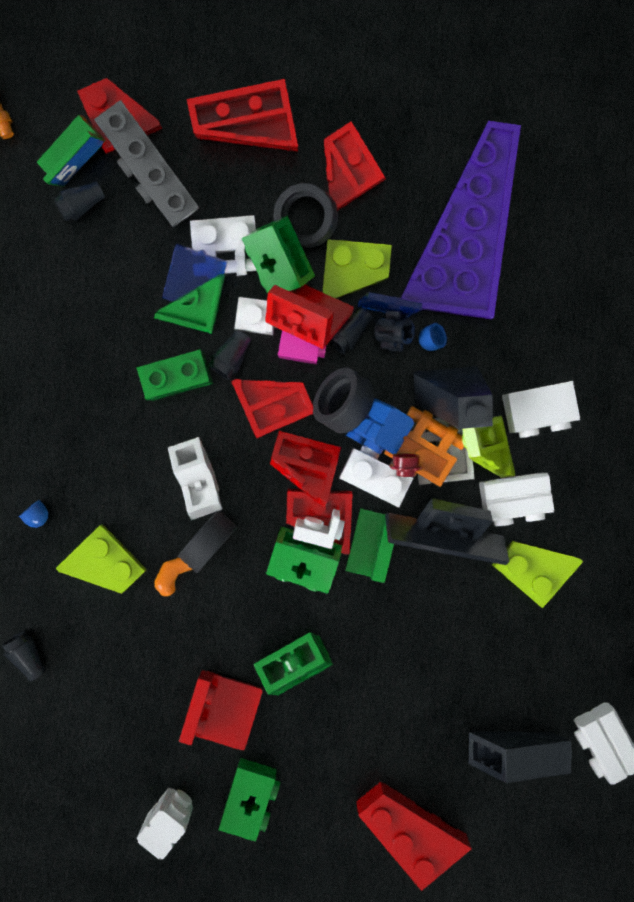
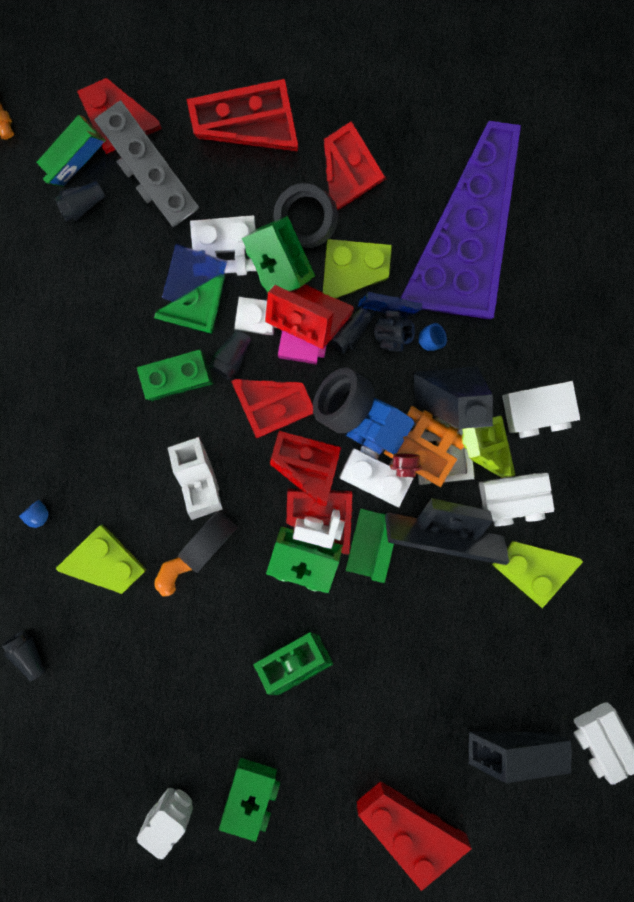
red bracket [179,670,263,750] -> none

